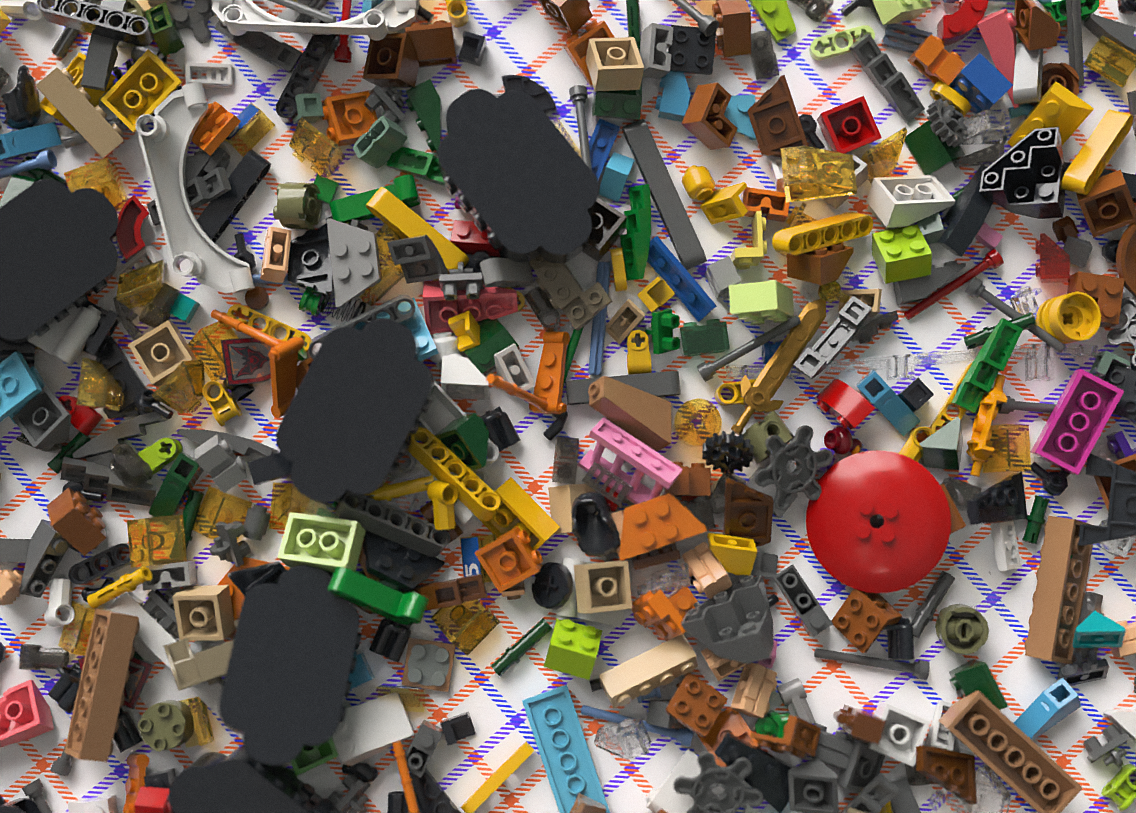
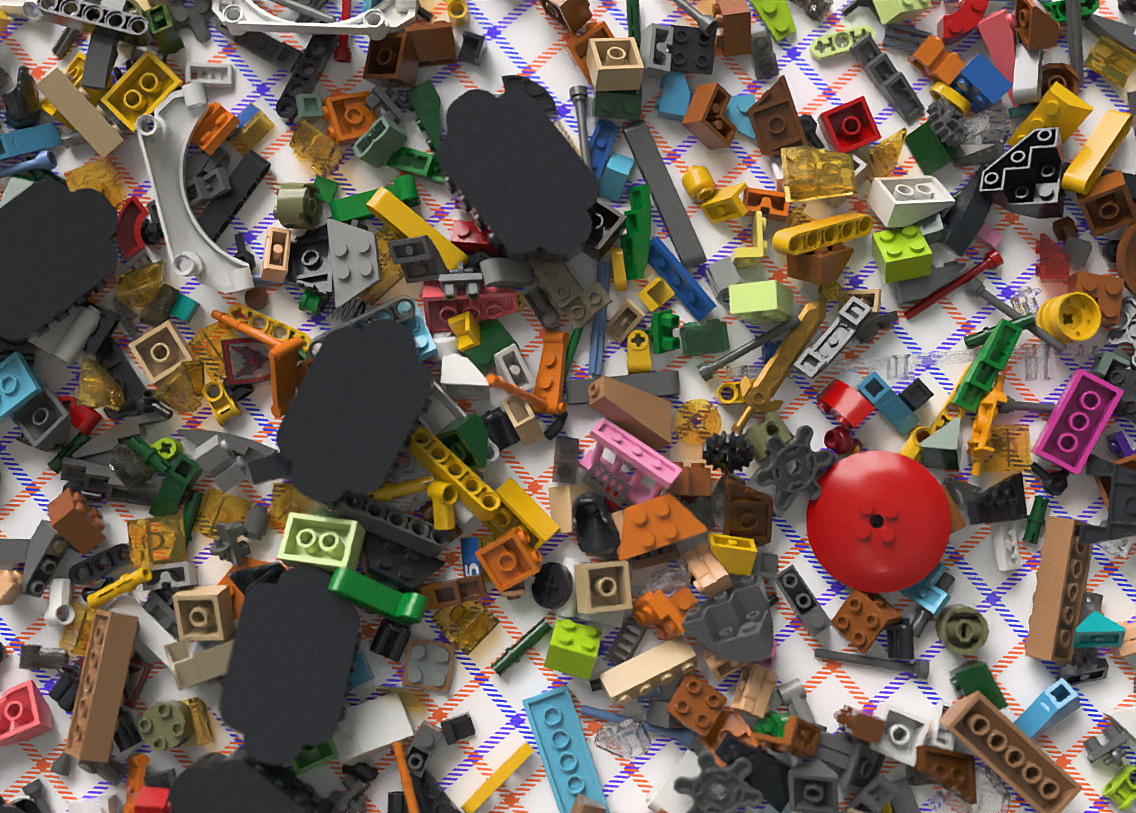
none -> clear smoke piece [77,756,129,787]
none -> dark green pin [127,435,172,477]
none -> black piece [141,223,164,244]
none -> tan slope [501,395,545,447]
none -> clear smoke slope [604,615,649,666]
none -> medium azure plate [899,561,951,617]

